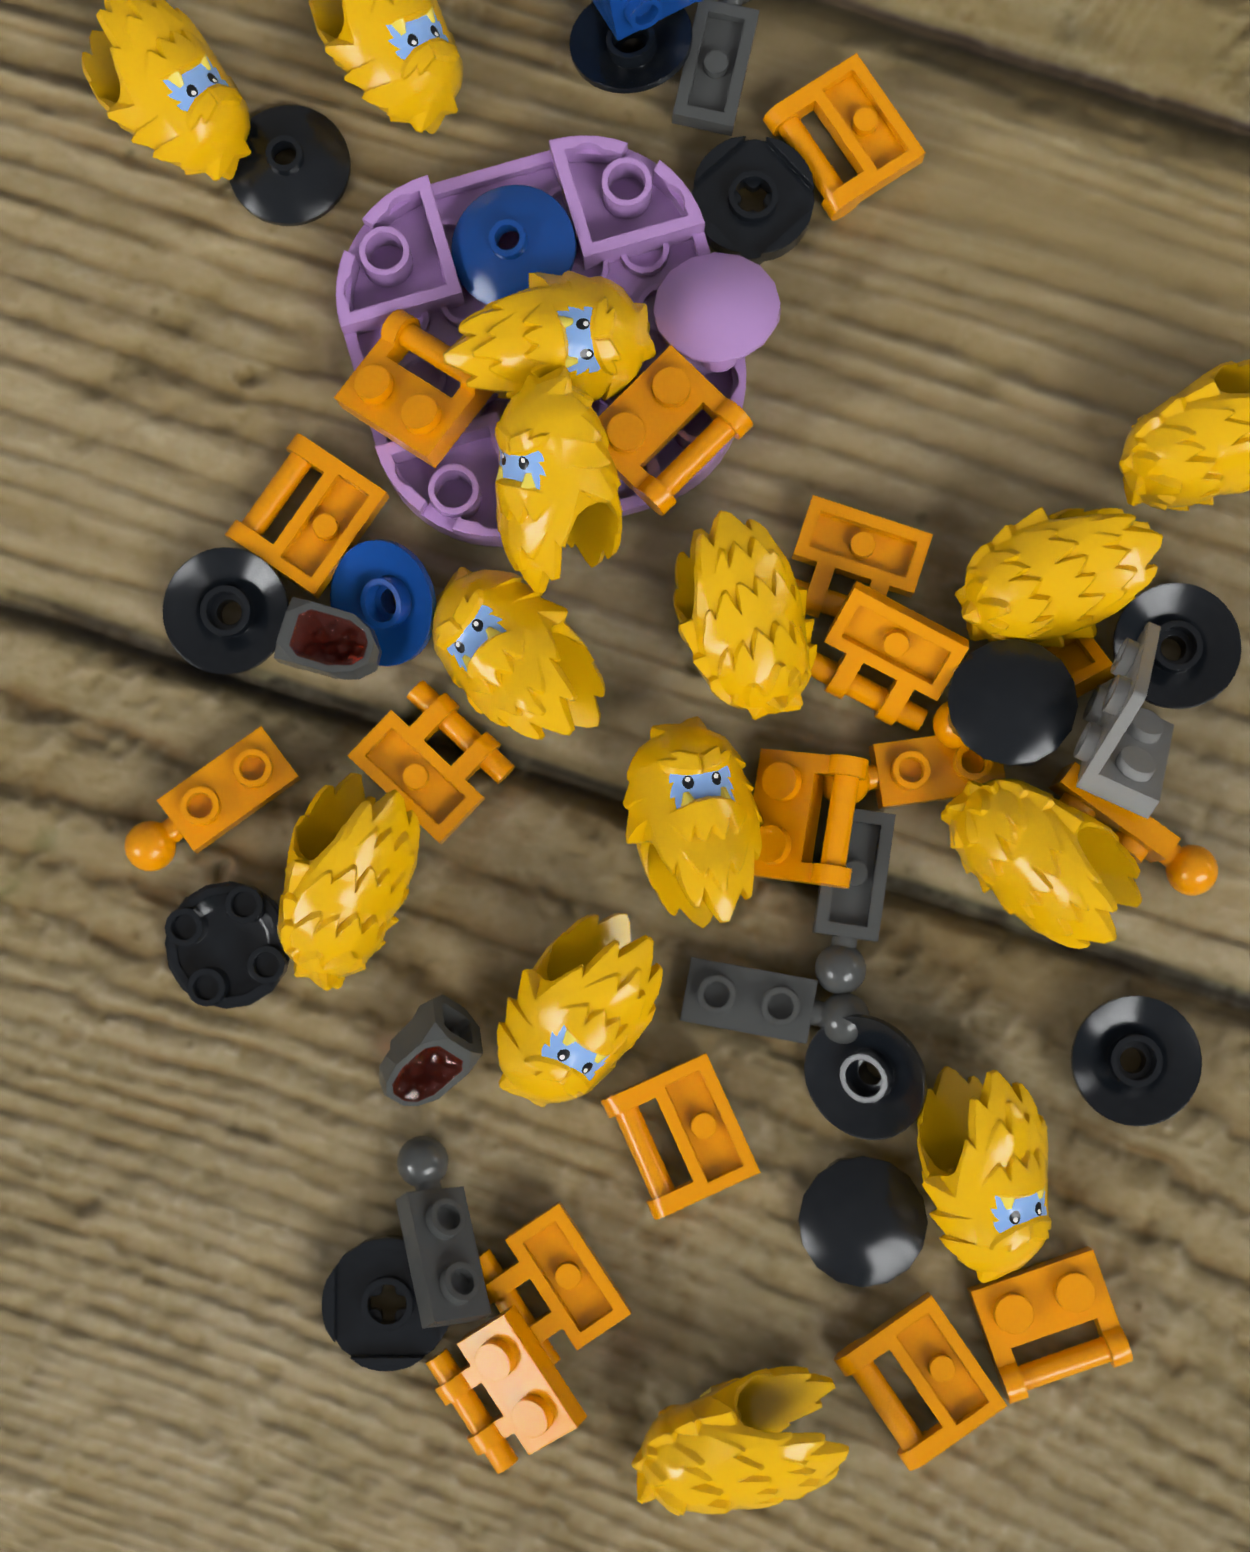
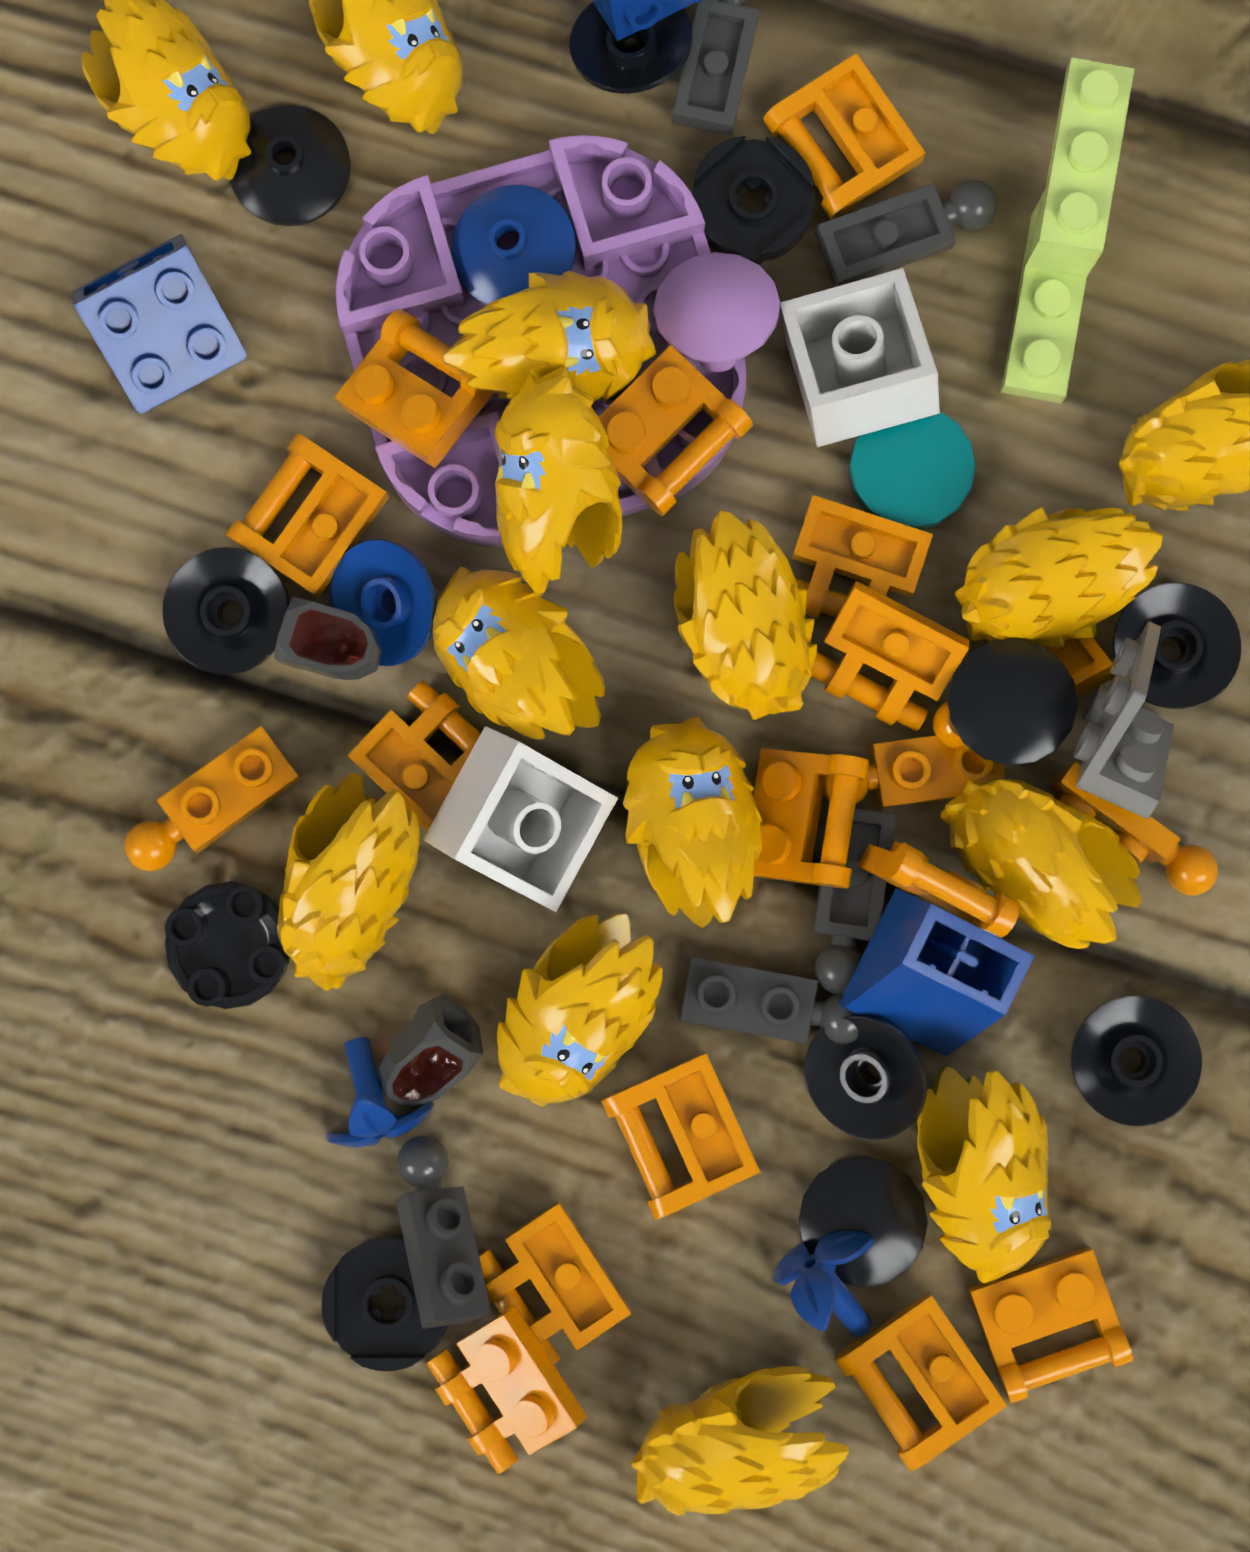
none -> bracket [72,234,247,413]
none -> blue plant [326,1037,434,1148]
none -> white brick [423,726,618,912]
none -> blue plant [772,1230,875,1337]
none -> white brick [780,268,940,447]
none -> dark grey plate [815,180,997,287]
none -> blue slope [839,888,1035,1056]
none -> teal tile [848,411,976,530]
none -> light orange plate [858,841,1020,938]
none -> yellowish green bracket [1000,57,1134,403]

